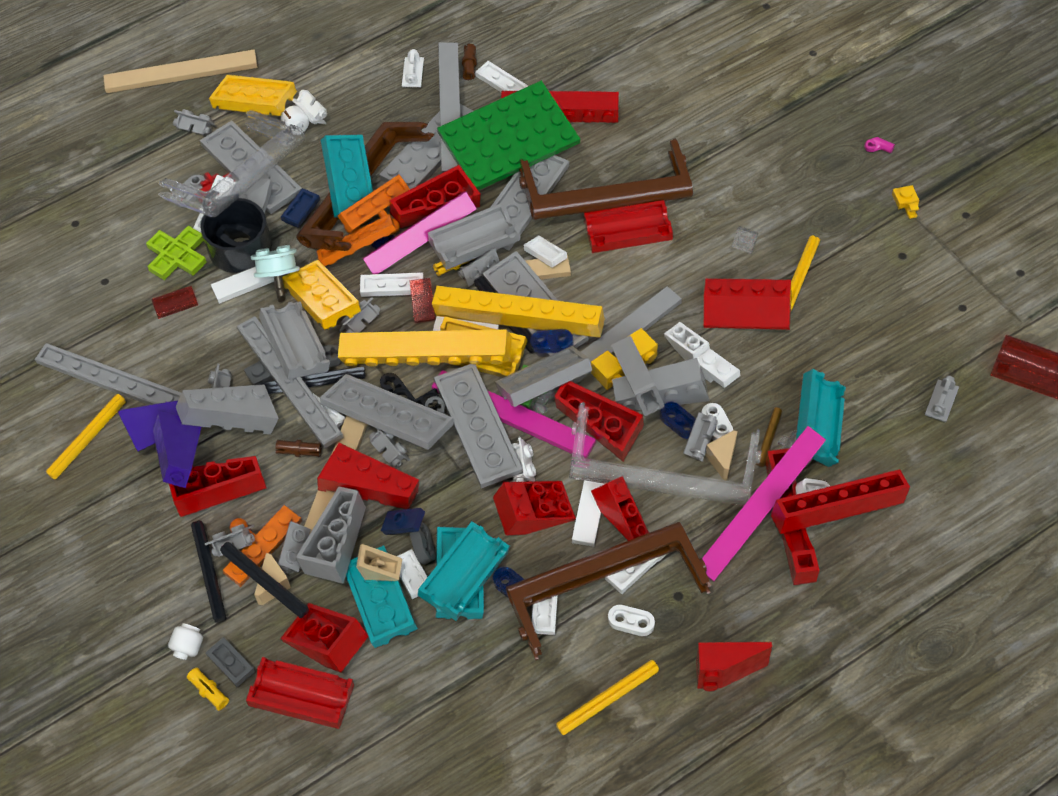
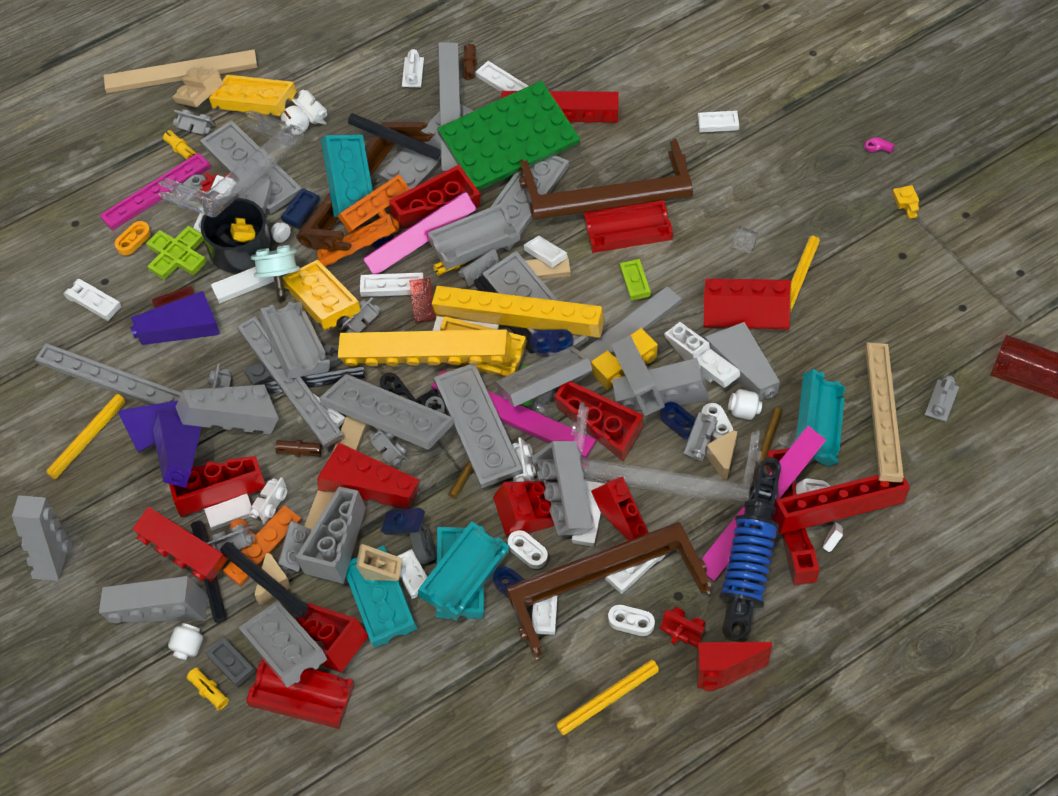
none -> light grey wedge [12,495,72,581]
none -> white plate [63,279,122,321]
none -> light grey wedge [99,576,208,623]
none -> dark pink tile [100,153,211,231]
none -> light orange plate [115,221,151,256]
none -> dark purple slope [130,291,220,345]
none -> red wedge [132,507,228,582]
none -> yellow pin [163,130,197,160]
none -> tan plate [172,66,224,107]
none -> white tile [204,494,251,531]
none -> yellow plate [231,218,255,242]
none -> light grey gear [239,601,327,688]
none -> white hinge [249,477,288,525]
none -> white plate [271,223,291,243]
none -> black axle [348,113,441,160]
none -> pearl gold bar [448,460,473,499]
none -> white plate [508,530,548,569]
none -> light grey wedge [531,441,593,536]
none -> lime plate [619,259,651,301]
none -> red hips [659,607,705,648]
none -> white plate [698,111,739,132]
none -> light grey slope [705,322,780,400]
none -> piece [719,457,781,640]
none -> white head [728,389,762,420]
none -> white tile [823,522,843,552]
none -> tan tile [865,342,904,482]

